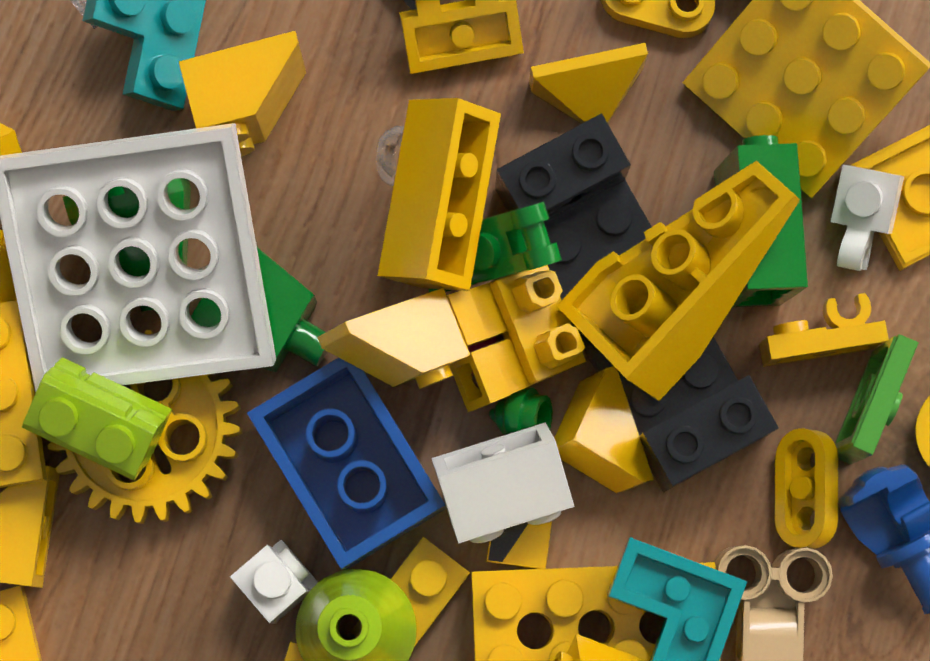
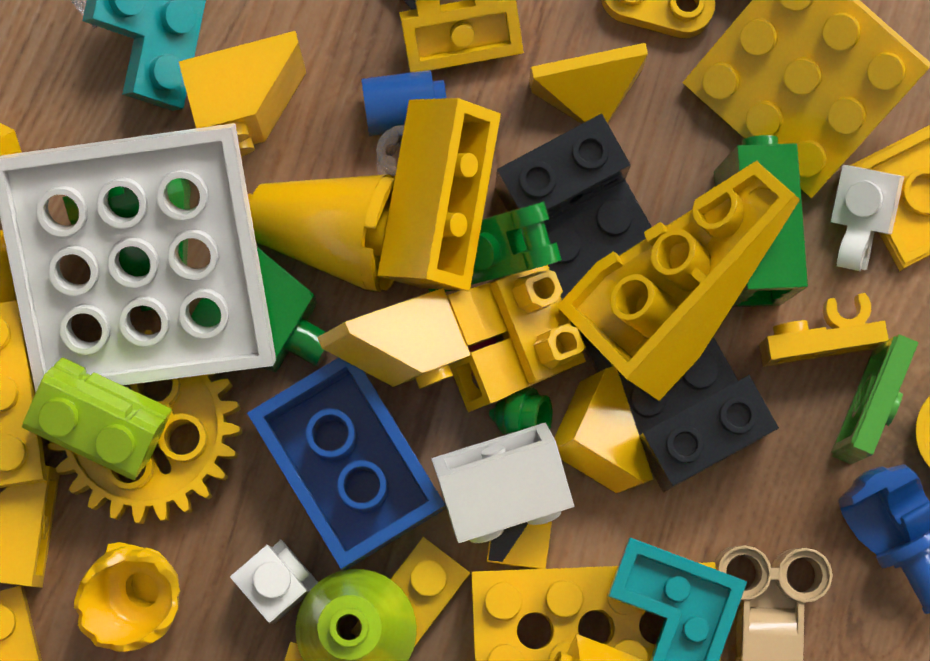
yellow plate [775,428,838,549] -> none
none -> yellow hair [74,542,180,652]
none -> yellow cone [248,174,395,292]
none -> blue brick [361,70,446,136]

